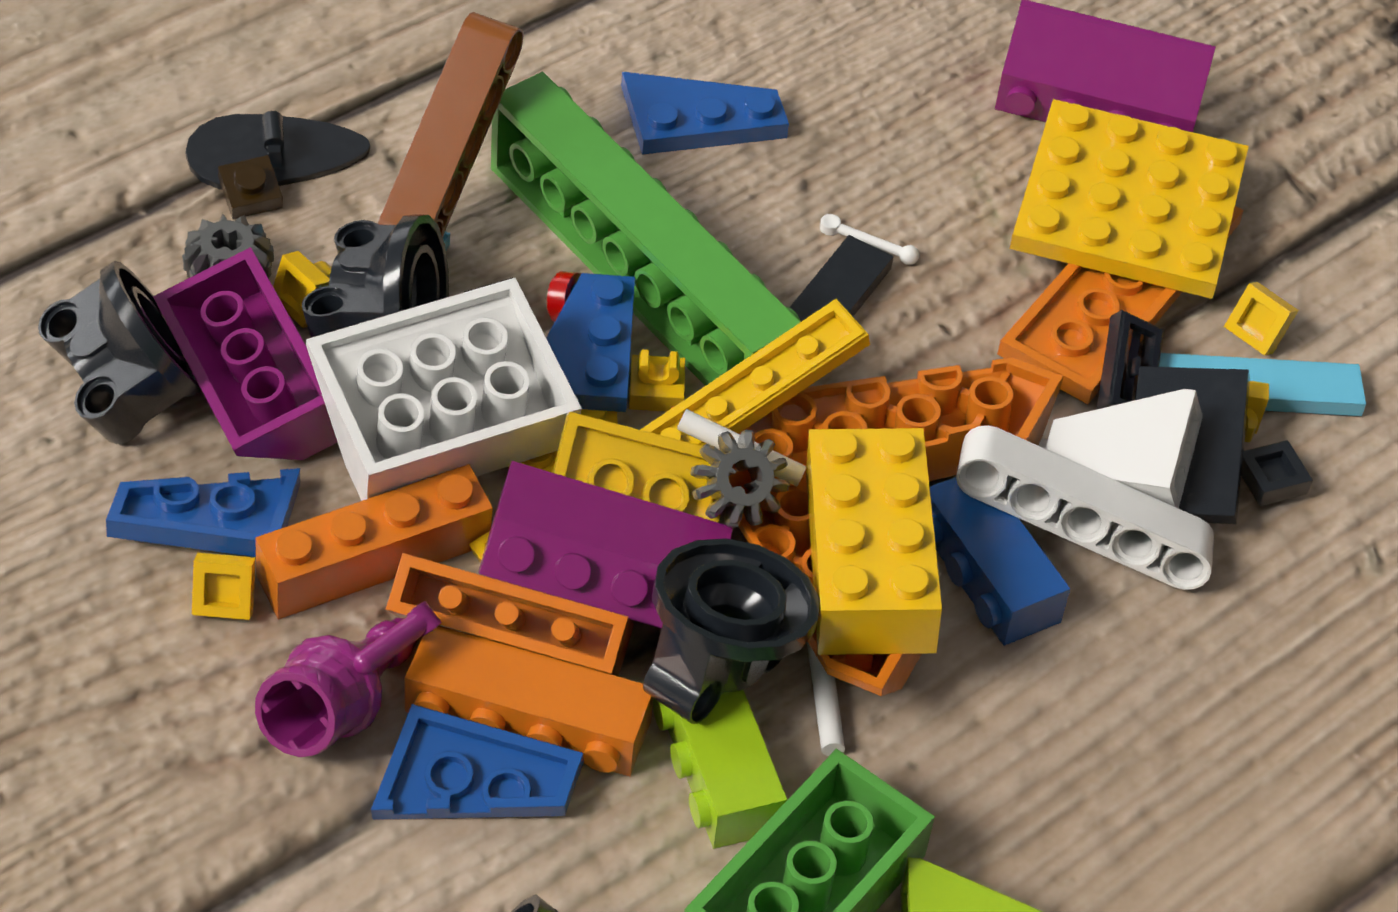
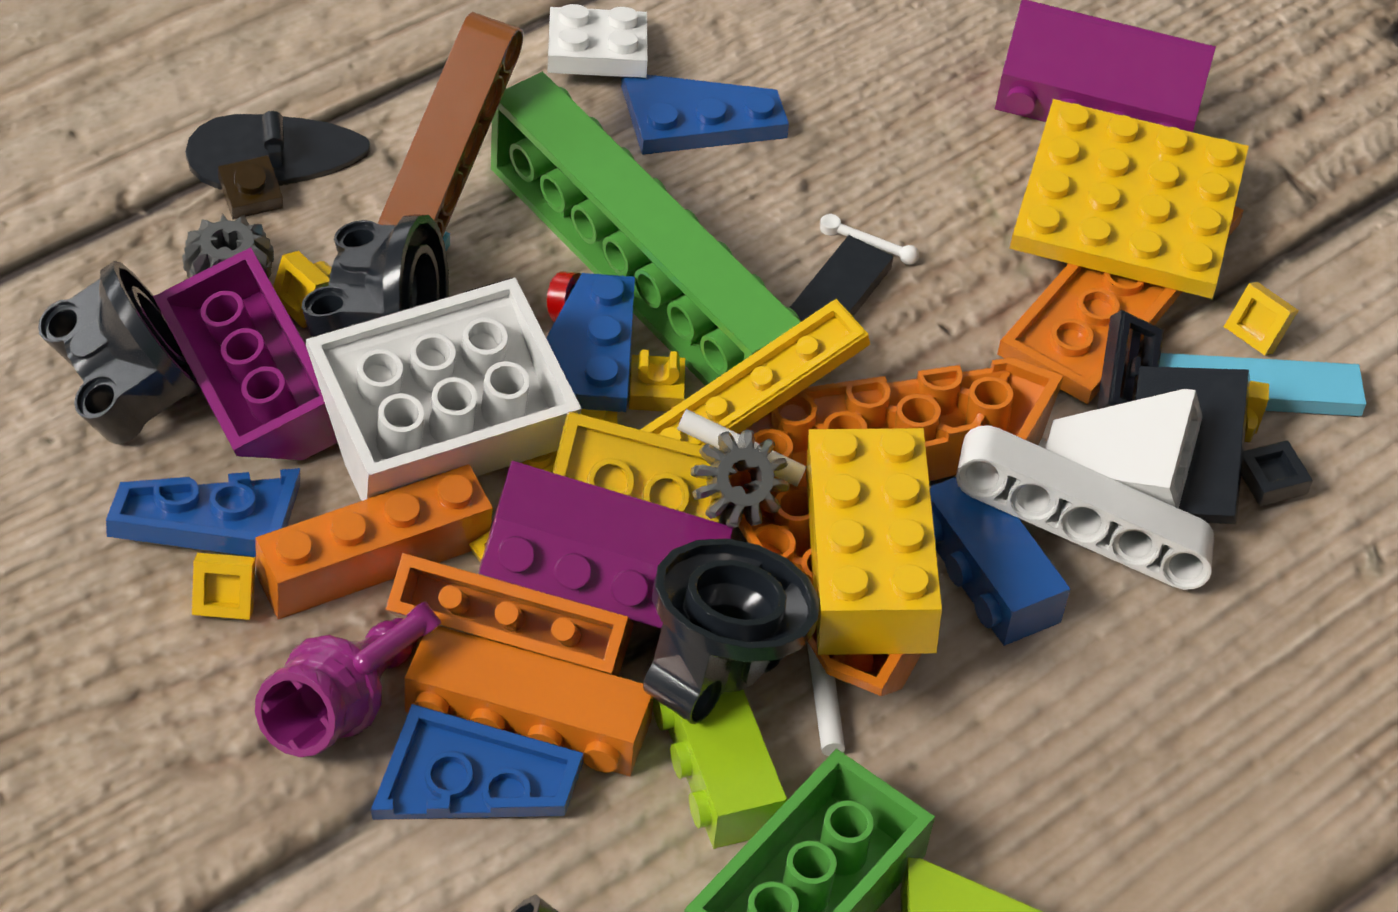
none -> white plate [547,4,648,78]

